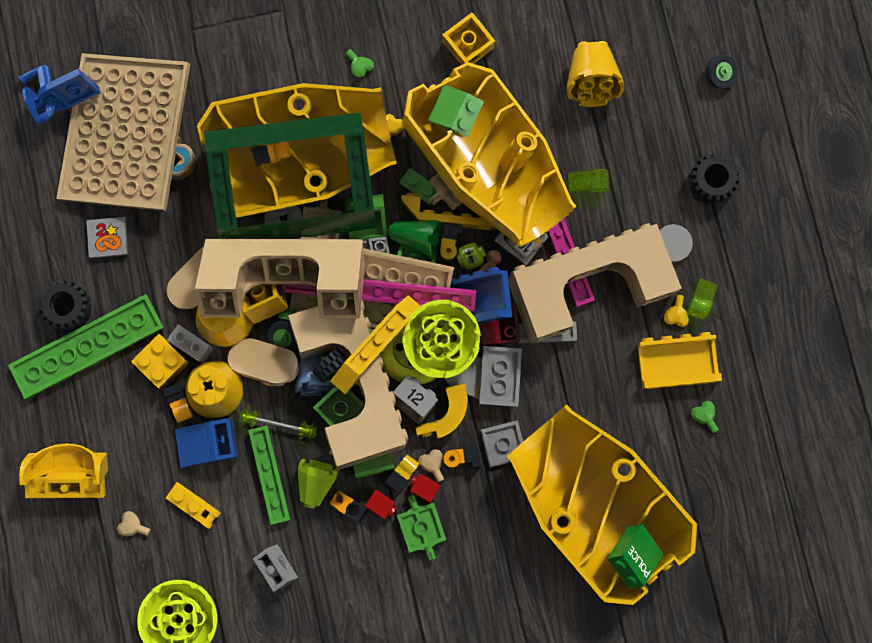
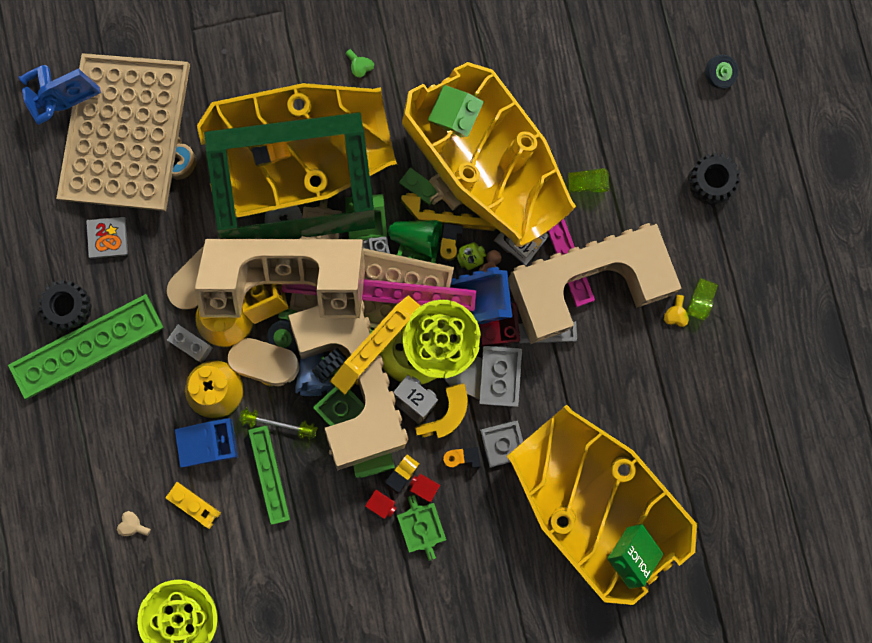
yellow piece [19,444,108,498] -> none
yellow brick [131,334,189,390] -> none
leg [163,383,193,423] -> none
light grey brick [253,544,298,592] -> none
lime cone [298,459,339,508] -> none
leg [330,490,369,524] -> none
yellow rock [386,114,404,138] -> none
tan rock [418,449,444,482] -> none
yellow brick [442,13,495,65] -> none
yellow cone [567,41,624,107] -> none
yellow panel [637,332,722,390] -> none
light grey tile [659,224,693,263] -> none
bright green rock [691,401,719,433] -> none

